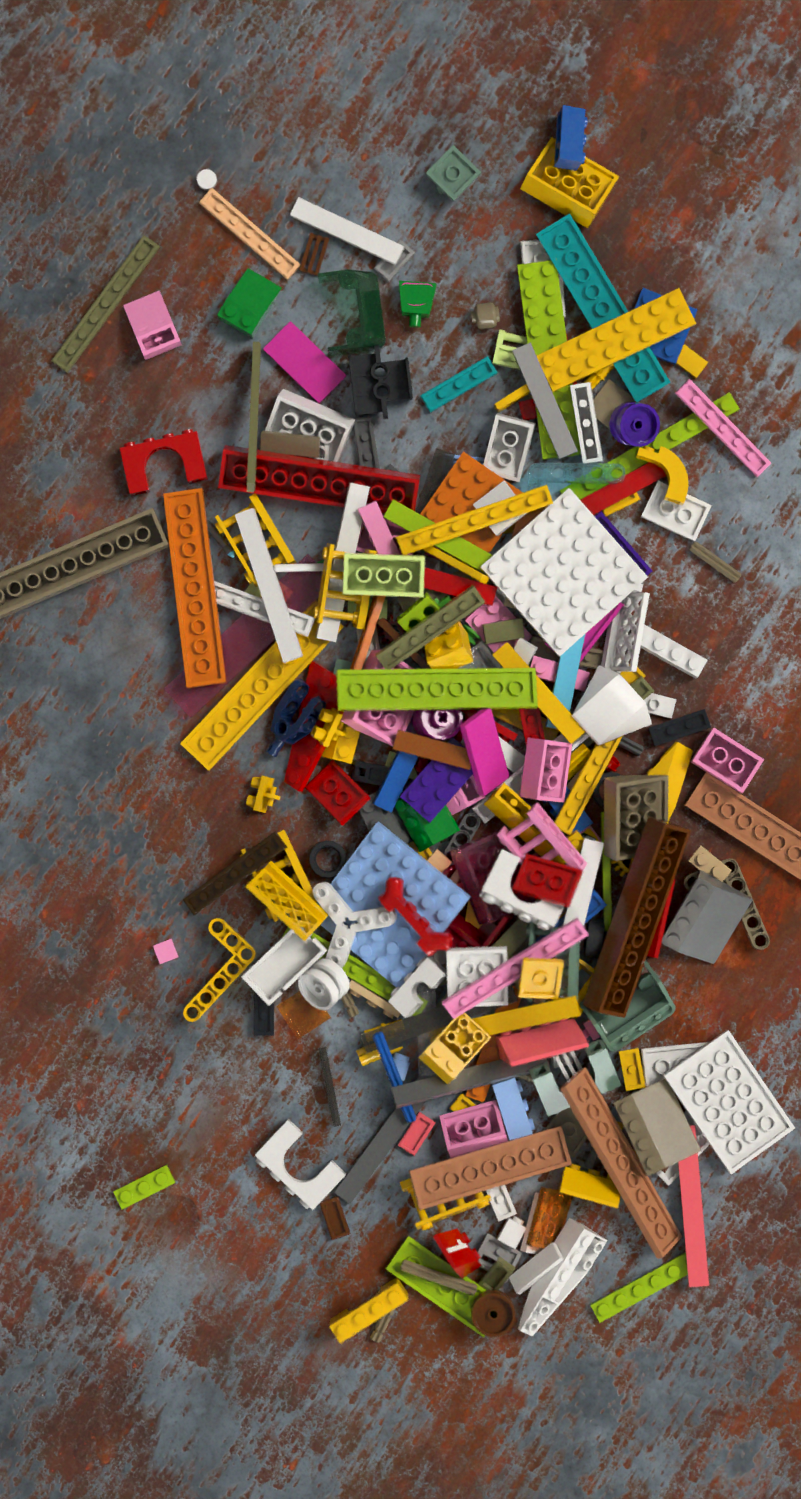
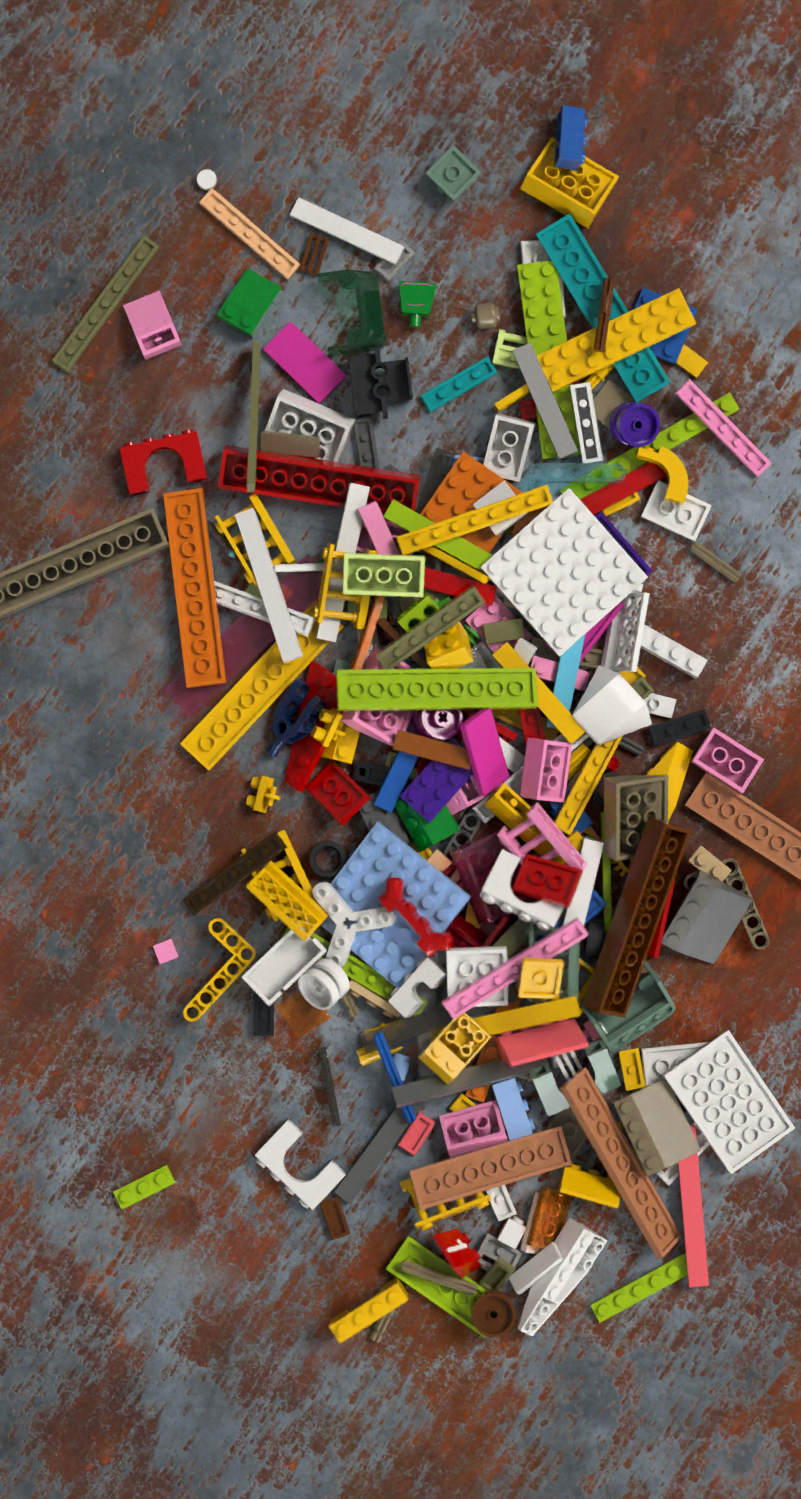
none -> reddish brown axle [594,278,614,353]

